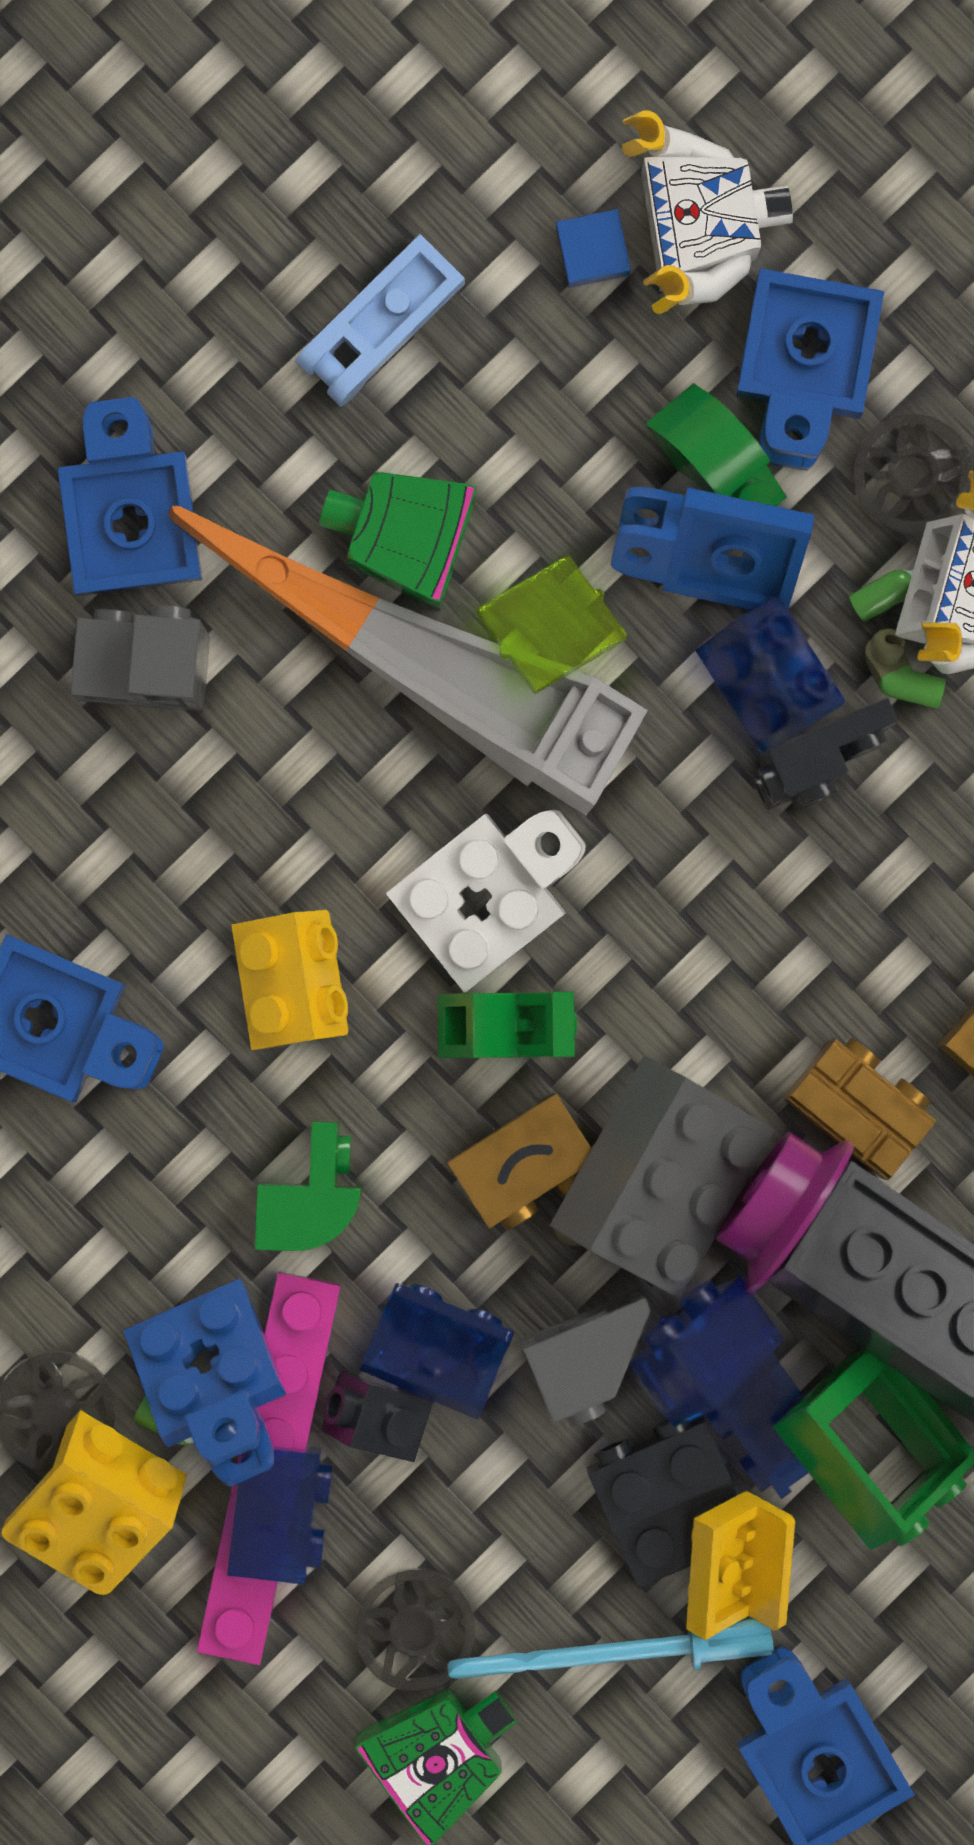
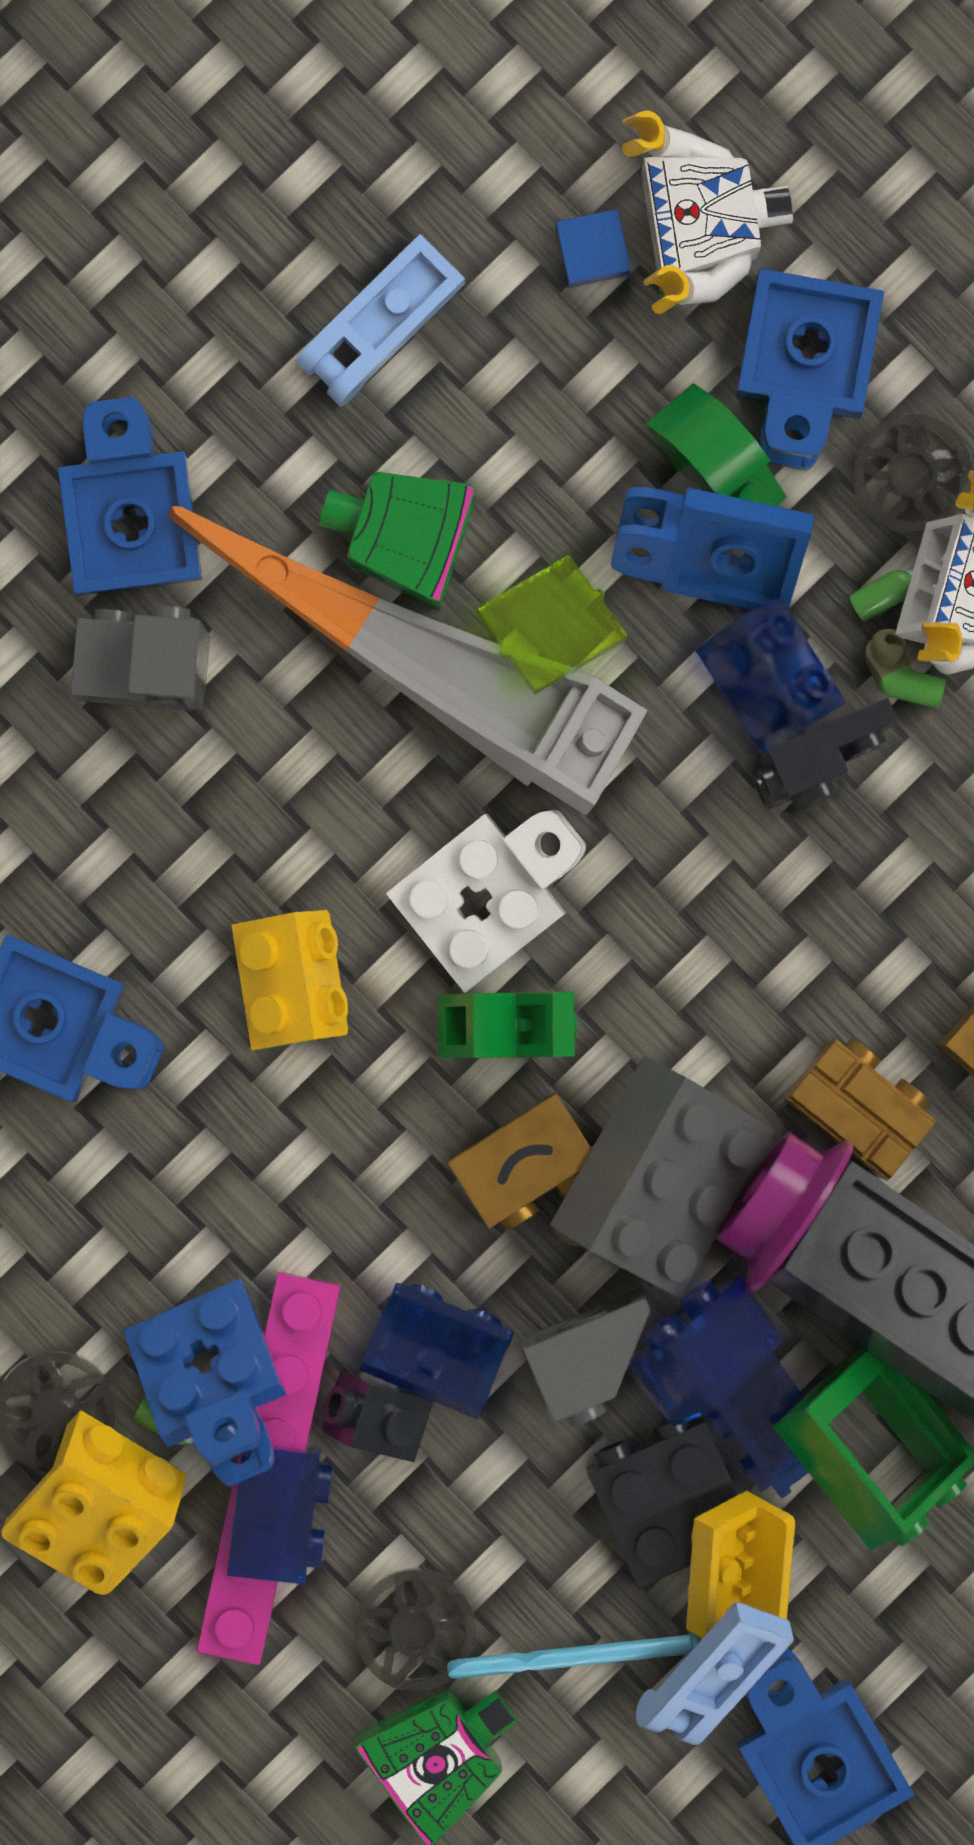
green brick [255,1121,363,1251] -> none
none -> light blue plate [636,1602,794,1745]

